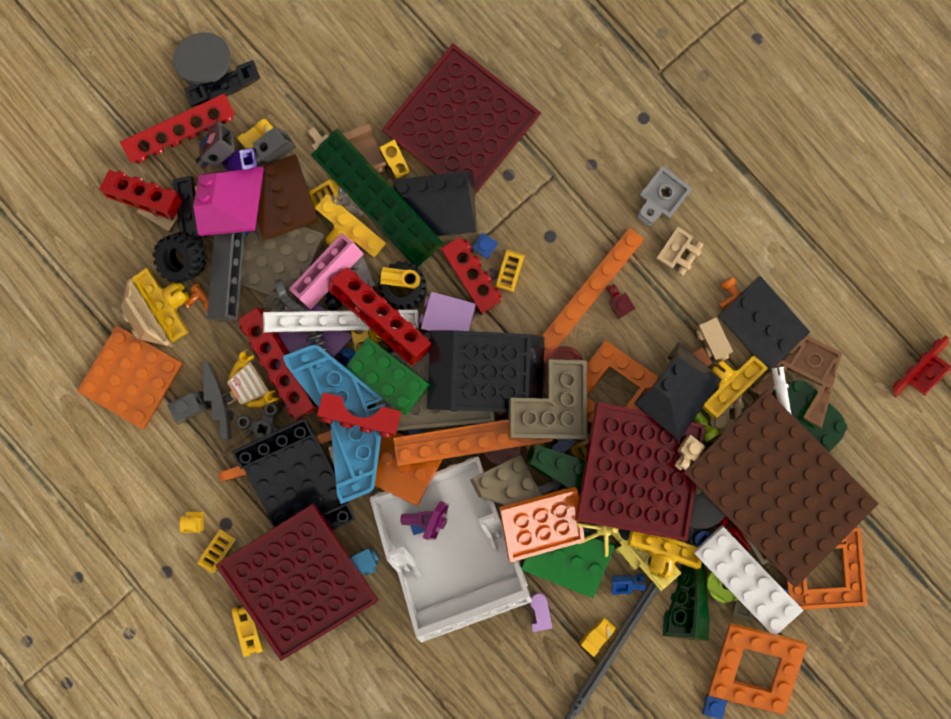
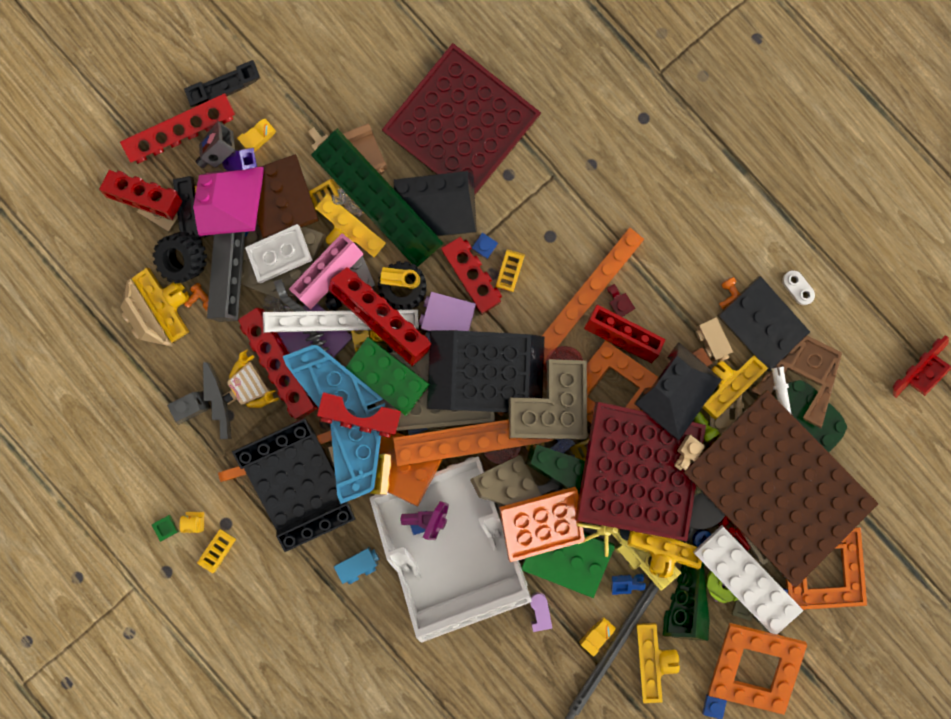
orange plate [77,325,184,430] -> none
dark grey tile [173,33,231,85] -> none
dark red plate [215,503,379,661] -> none
yellow plate [231,606,264,657] -> none
dark grey gear [236,402,280,440] -> none
dark grey torso [253,126,296,164] -> none
blue plate [338,348,356,367] -> none
yellow leg [379,139,410,179] -> none
light grey plate [637,166,693,226] -> none
tan plate [656,227,704,277] -> none
none -> green plate [152,515,179,542]
none -> white plate [245,224,313,284]
none -> yellow plate [370,454,391,495]
none -> red brick [584,304,666,364]
none -> yellow plate [637,623,680,703]
none -> white plate [782,271,815,305]

